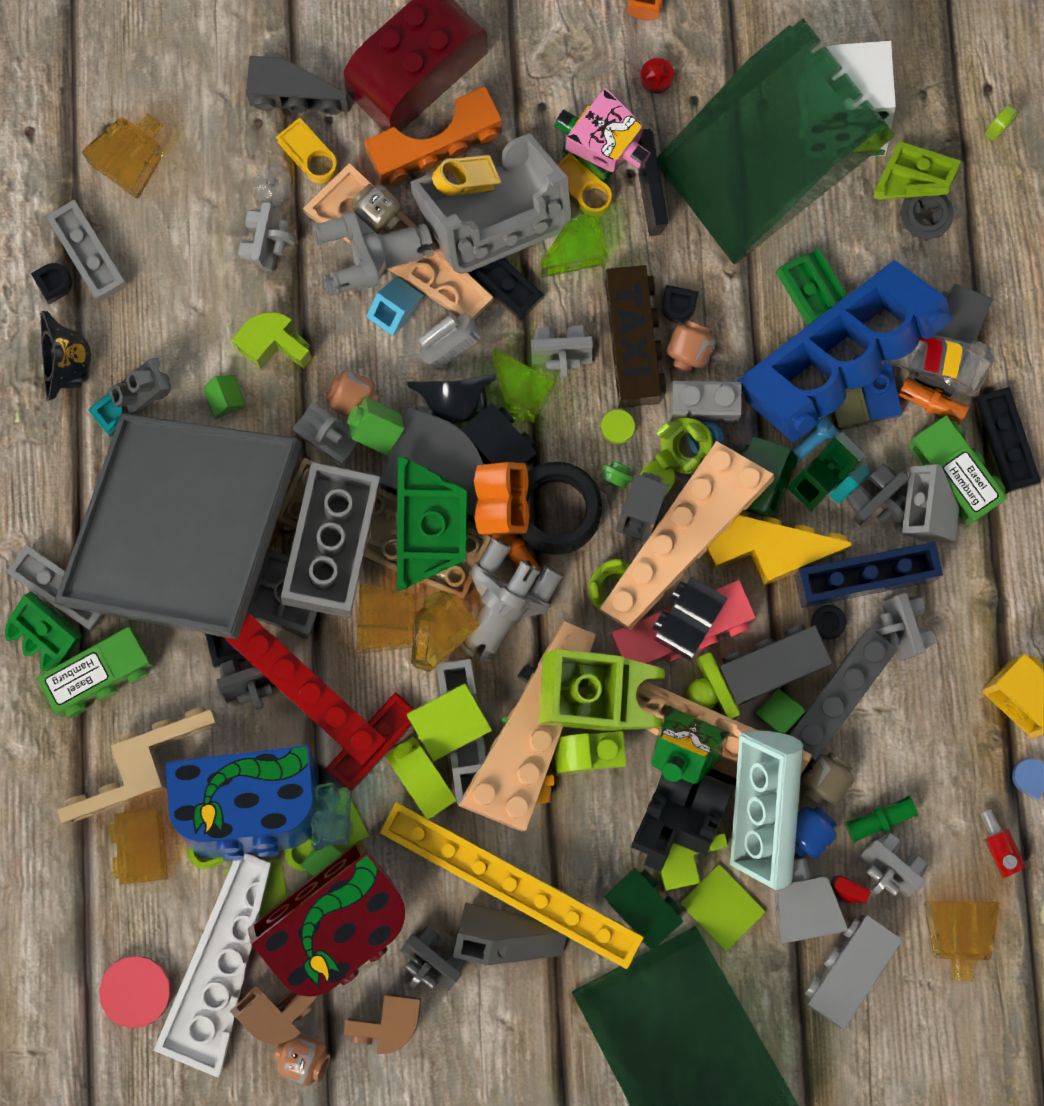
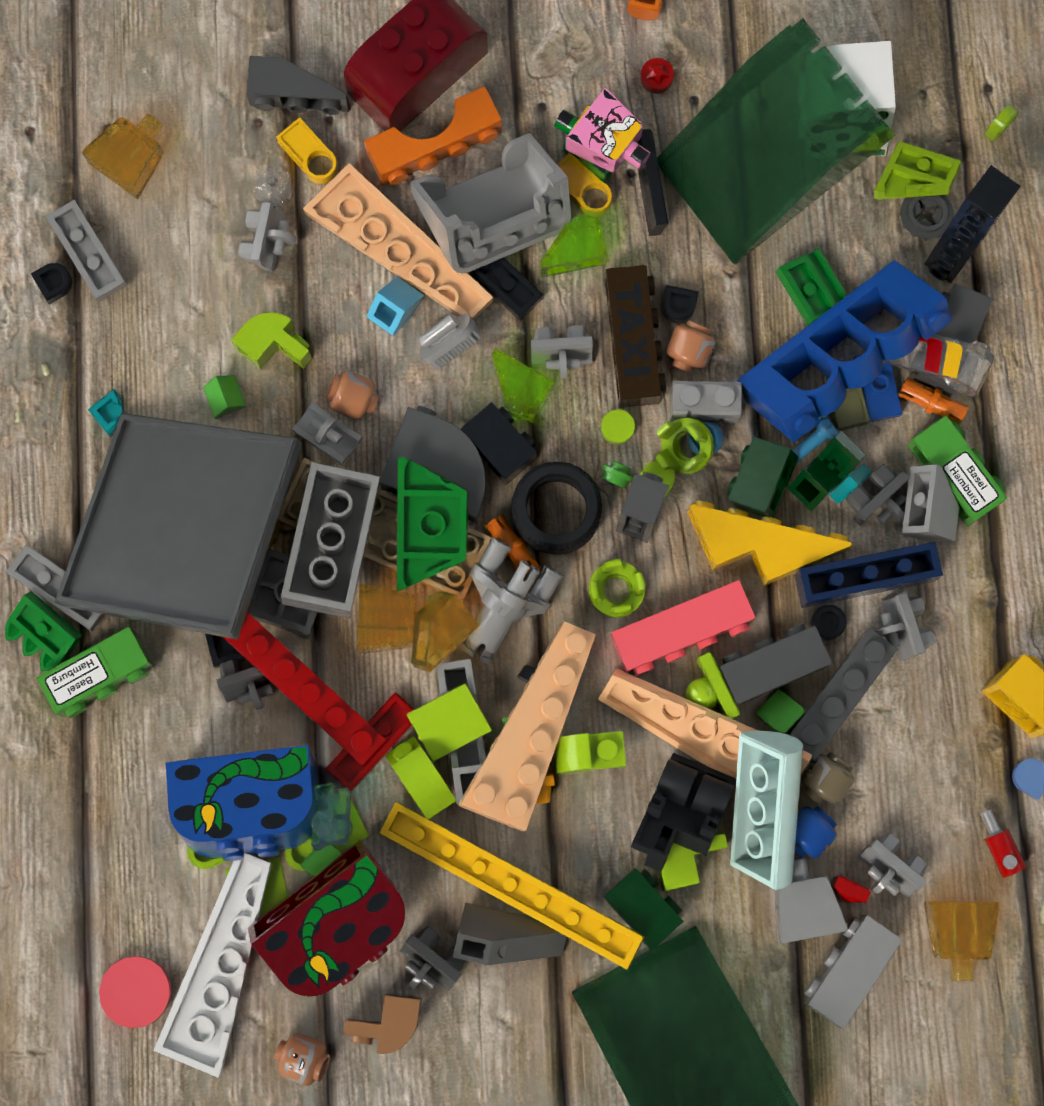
black hat [40,311,91,401] -> none
tan bracket [57,707,220,825] -> none
clear yellow brick [109,809,168,885] -> none
dark grey hips [110,358,171,414] -> none
medium nougat brick [230,986,318,1044] -> none
light grey wheel [312,210,434,297] -> none
bright green brick [347,396,405,456] -> none
dark tan head [351,184,401,234] -> none
black hat [407,373,496,422] -> none
yellow piece [432,155,501,197] -> none
orange brick [474,462,529,535] -> none
lime brick [538,649,665,731] -> none
light nougat wing [600,441,775,630] -> none
green torso [651,706,729,784] -> none
black brick [652,577,728,661] -> none
lime window [679,864,766,952] -> none
green pin [845,795,919,843] -> none
black tile [975,387,1041,494] -> none
none -> black brick [924,165,1021,283]

